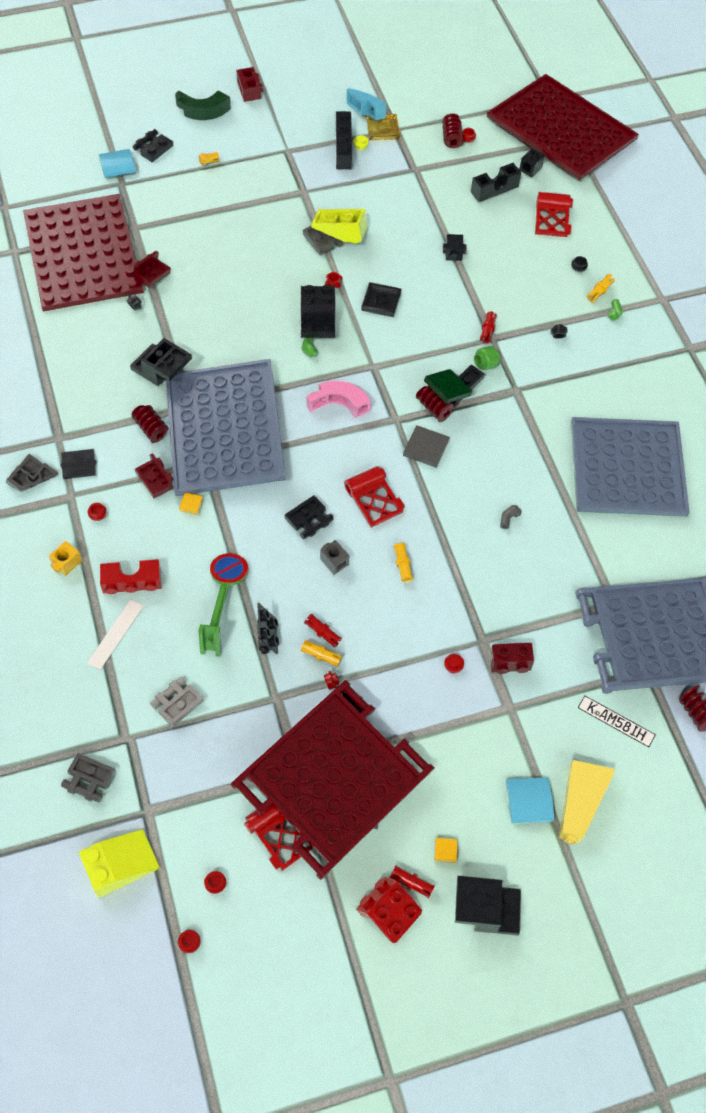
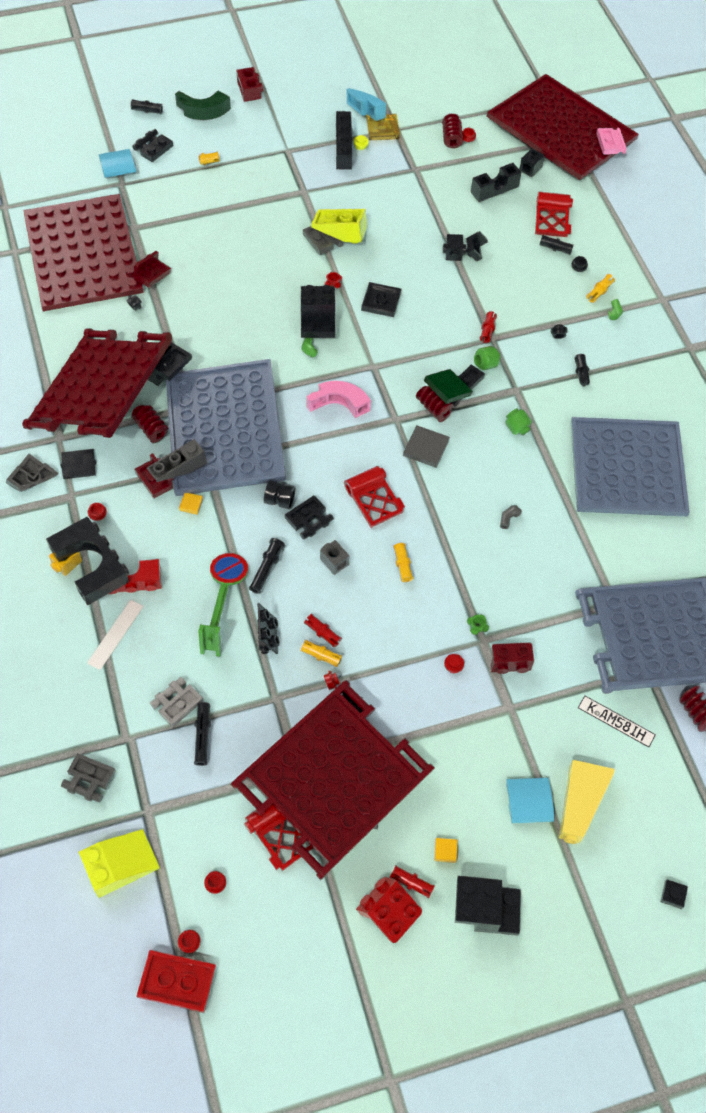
none -> dark red plate [22,328,172,438]
none -> black arch [46,516,129,606]
none -> black pin [130,99,163,114]
none -> red plate [136,950,216,1013]
none -> dark grey slope [147,439,207,482]
none -> black pin [194,702,211,766]
none -> black pin [249,538,286,594]
none -> black wheel [264,480,296,510]
none -> black bracket [466,231,488,262]
none -> bright green plate [467,614,489,635]
none -> bright green head [505,408,532,436]
none -> black pin [539,235,573,255]
none -> black axle [574,354,590,386]
none -> bright pink plate [596,128,627,155]
none -> black plate [660,879,688,909]

